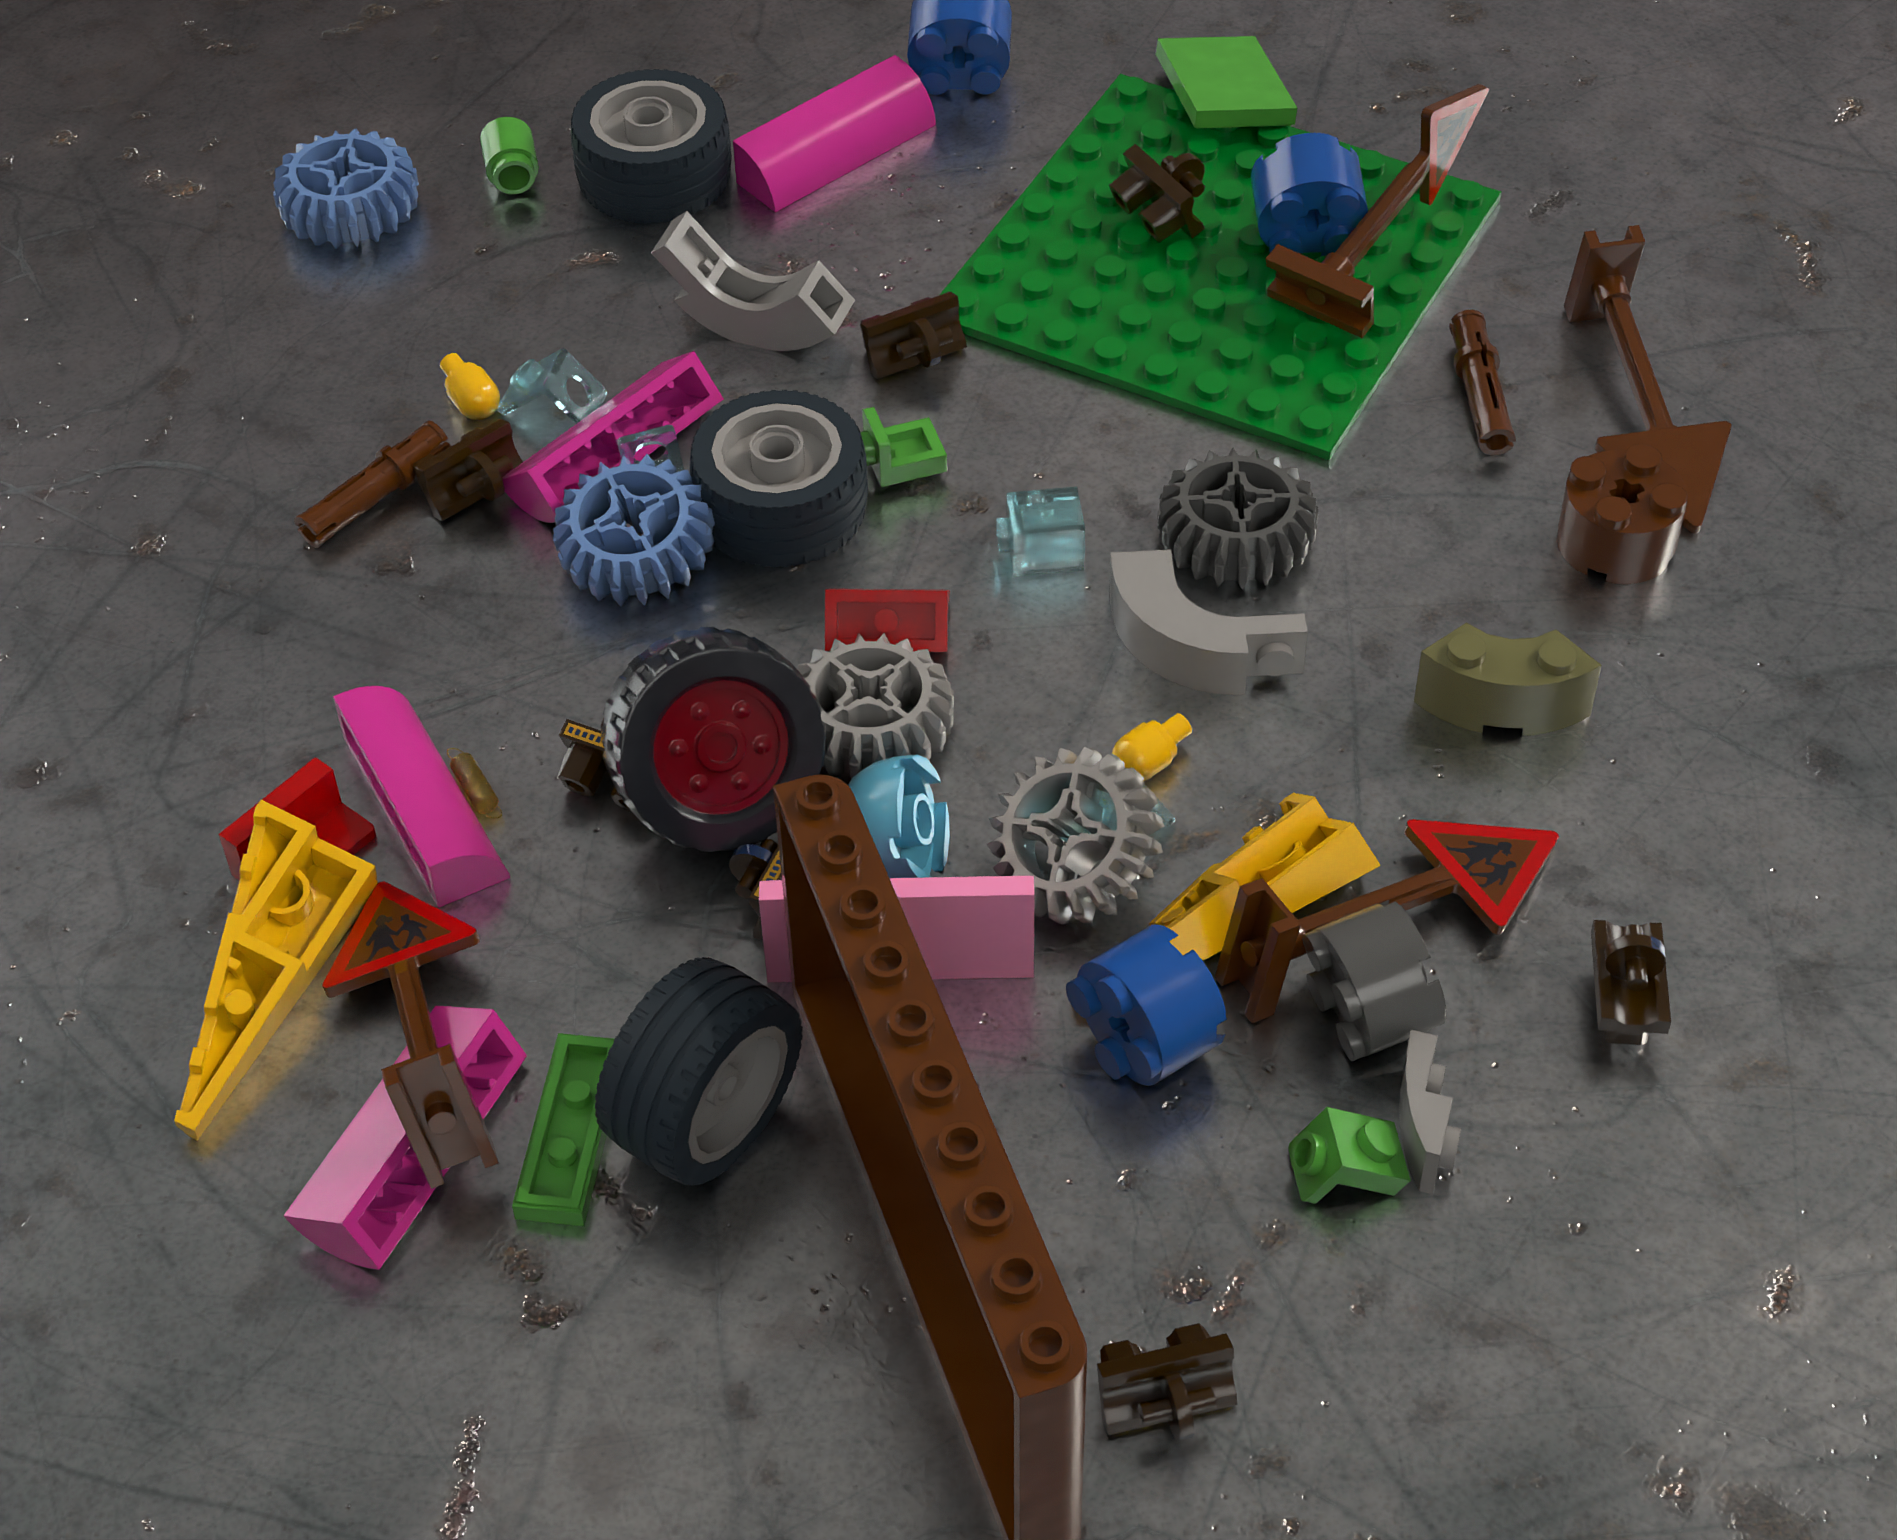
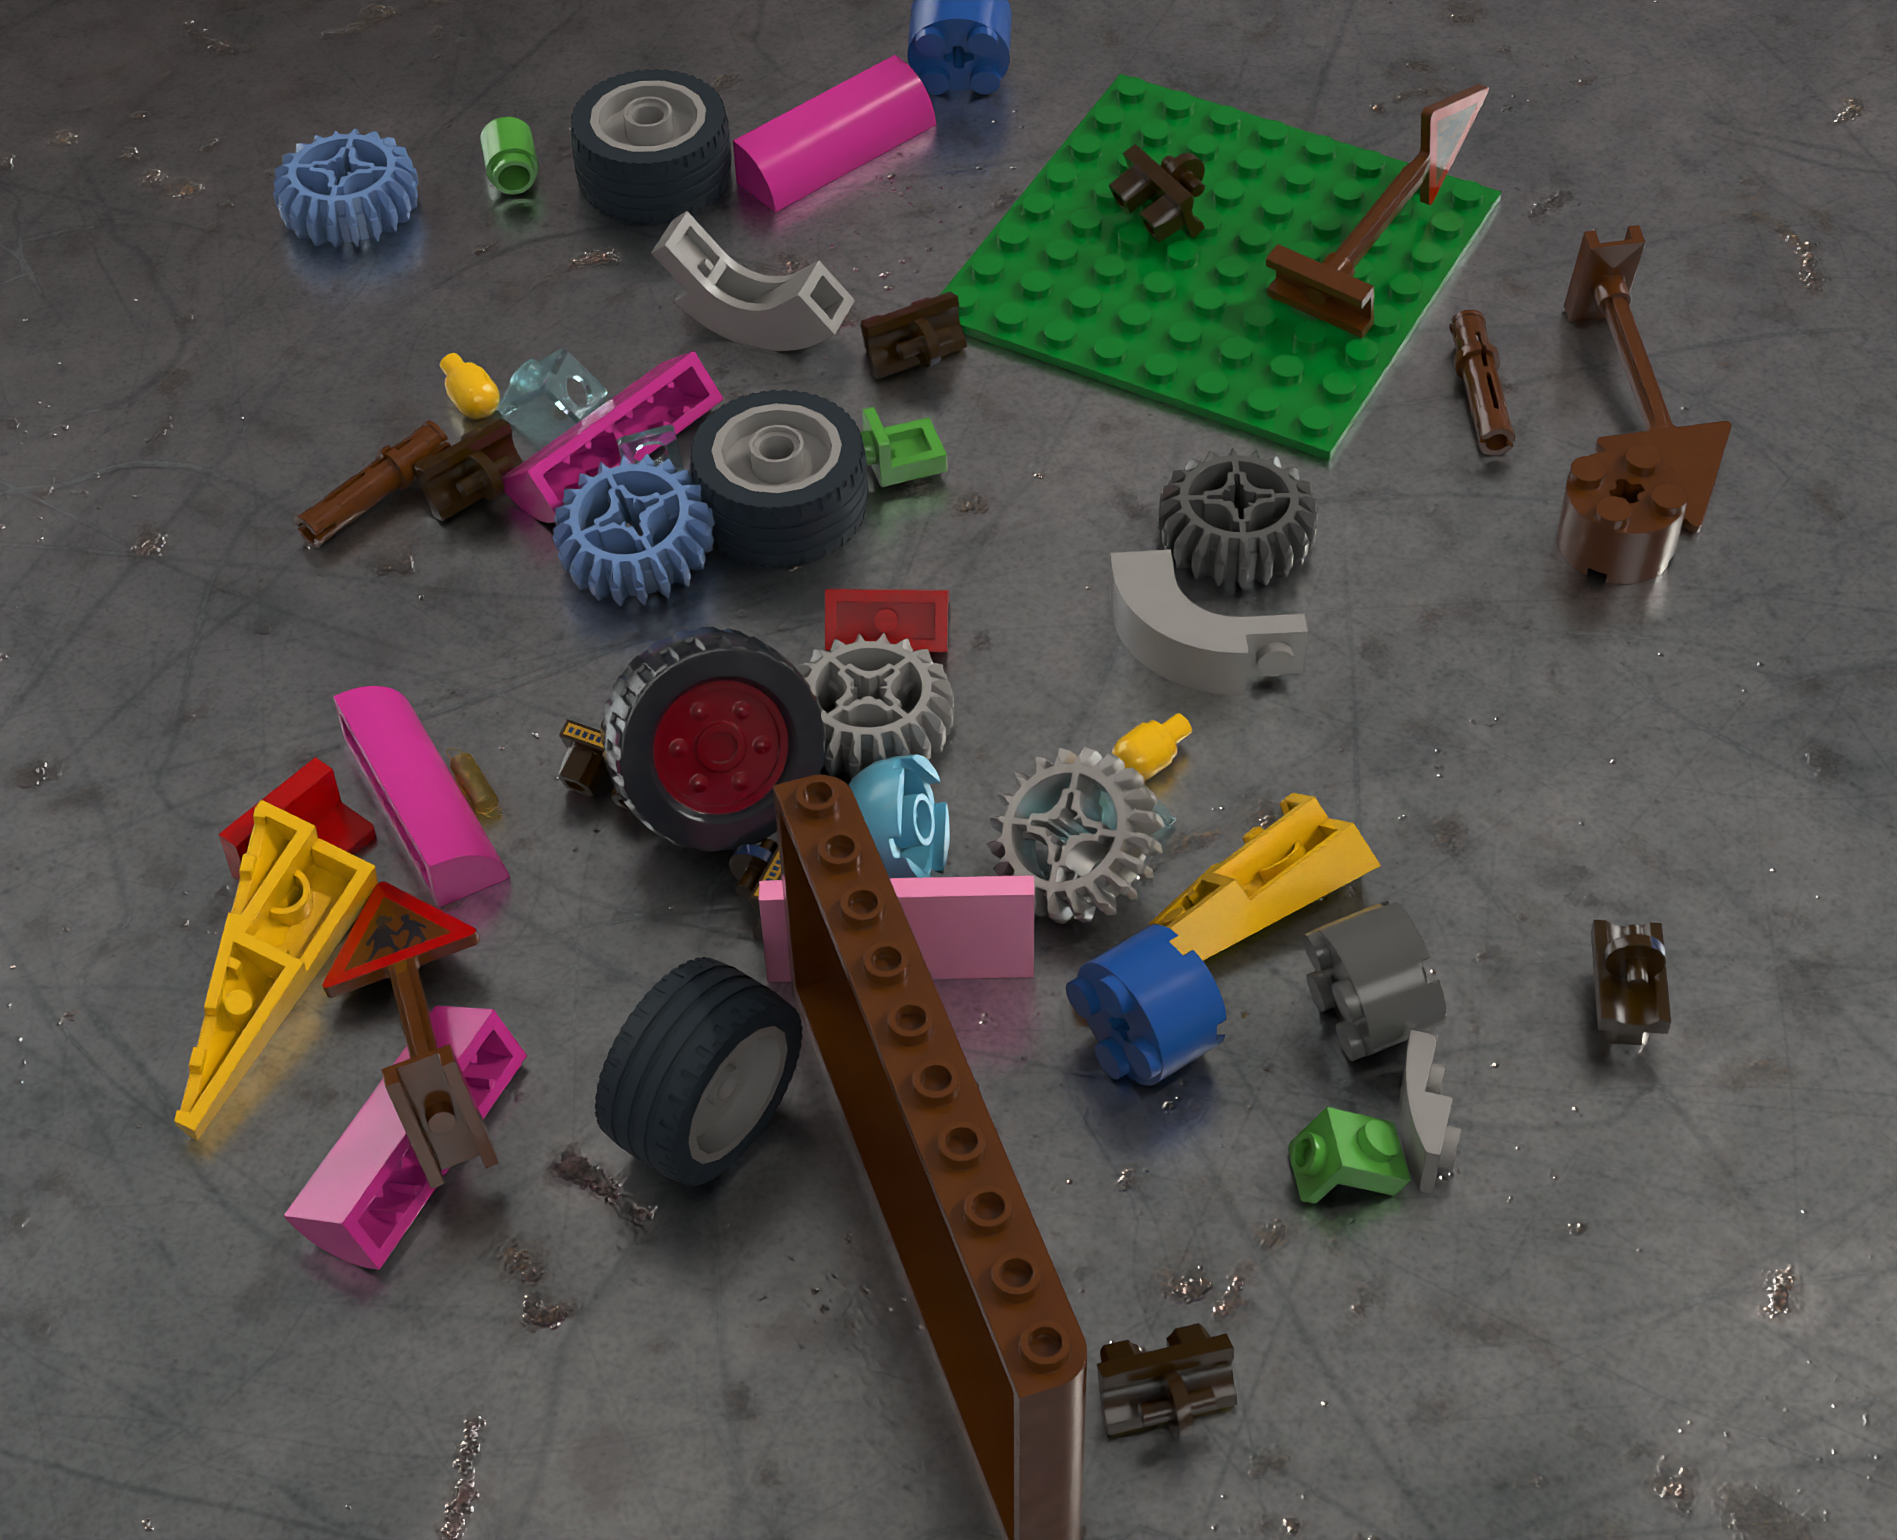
bright green tile [512,1033,614,1227] -> none
clear light blue brick [996,487,1085,577] -> none
bright green tile [1156,36,1298,129] -> none
reddish brown piece [1215,819,1559,1023] -> none
blue brick [1251,133,1368,256] -> none
olive brick [1414,622,1602,736] -> none

